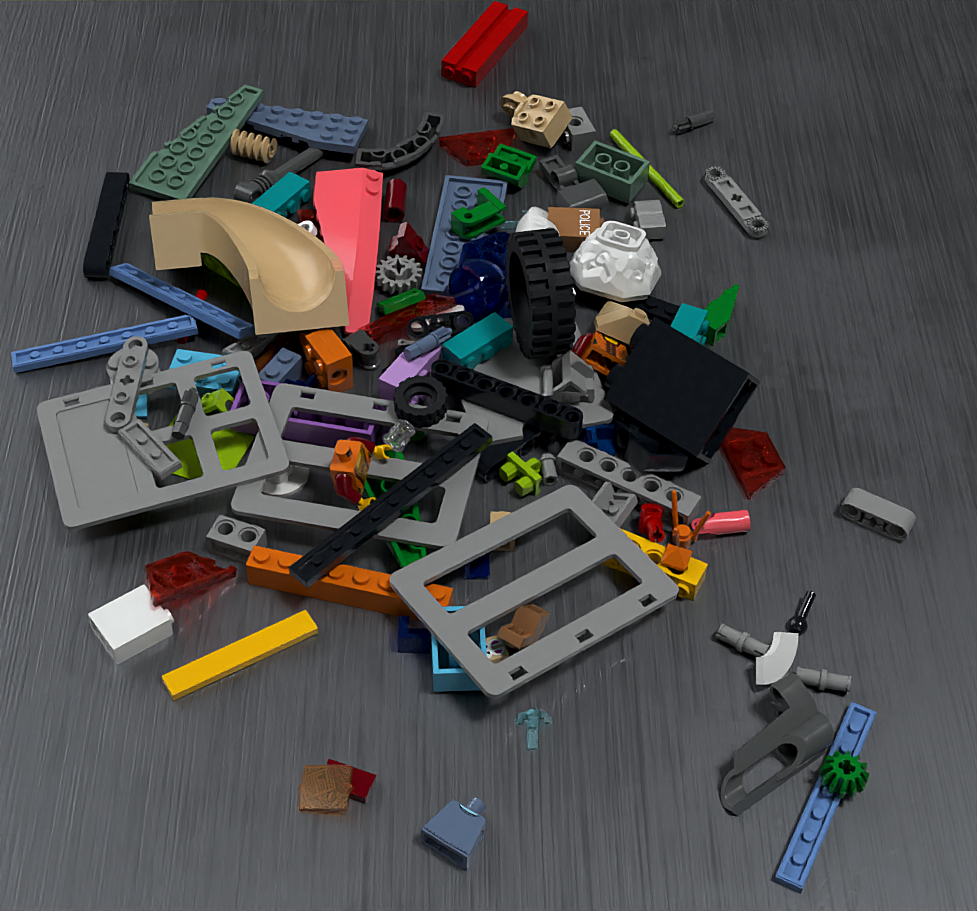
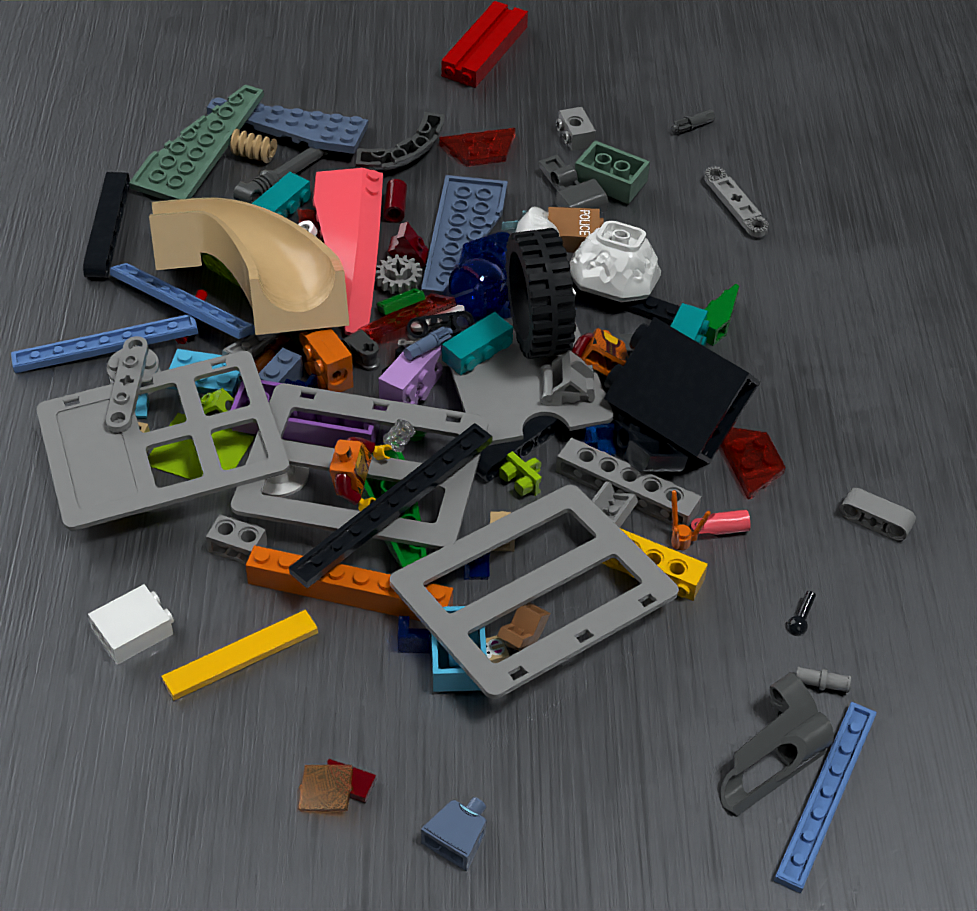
light grey tile [118,419,182,480] -> none
clear red wing [144,551,237,607] -> none
dark grey piece [171,387,199,440] -> none
black tyre [393,375,448,428] -> none
black beam [431,359,583,439] -> none
green piece [451,187,507,239] -> none
green brick [481,144,537,188] -> none
tan brick [499,91,573,148] -> none
clear light blue piece [514,708,553,750] -> none
light grey pin [539,453,558,486] -> none
tan wedge [594,300,650,344] -> none
lime piece [609,129,685,208] -> none
light grey brick [630,200,666,239] -> none
red pin [638,503,665,543] -> none
orange slope [660,544,692,572] -> none
light grey pin [716,623,771,657] -> none
white tile [756,632,798,685] -> none
green gear [820,750,869,799] -> none

